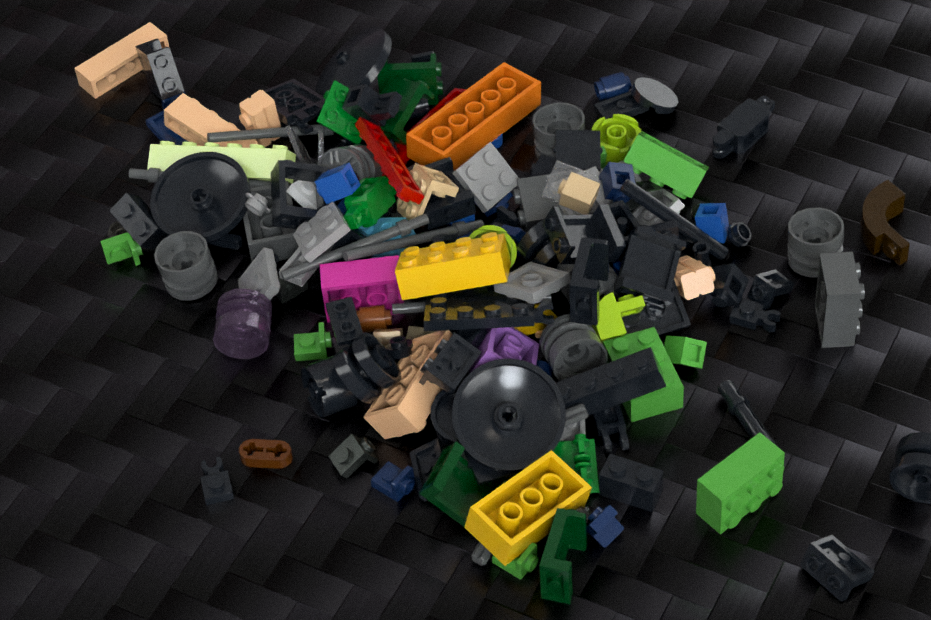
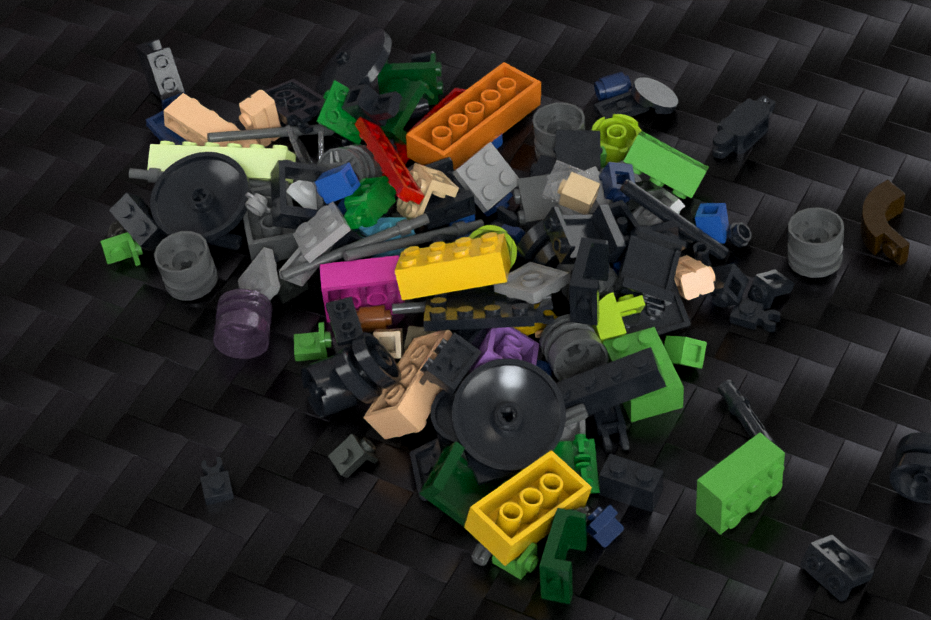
light nougat brick [75,22,170,99] -> none
reddish brown beam [239,439,292,469] -> none
dark blue bracket [371,461,415,502] -> none
black plate [386,336,413,359] -> none
dark grey brick [815,252,865,348] -> none

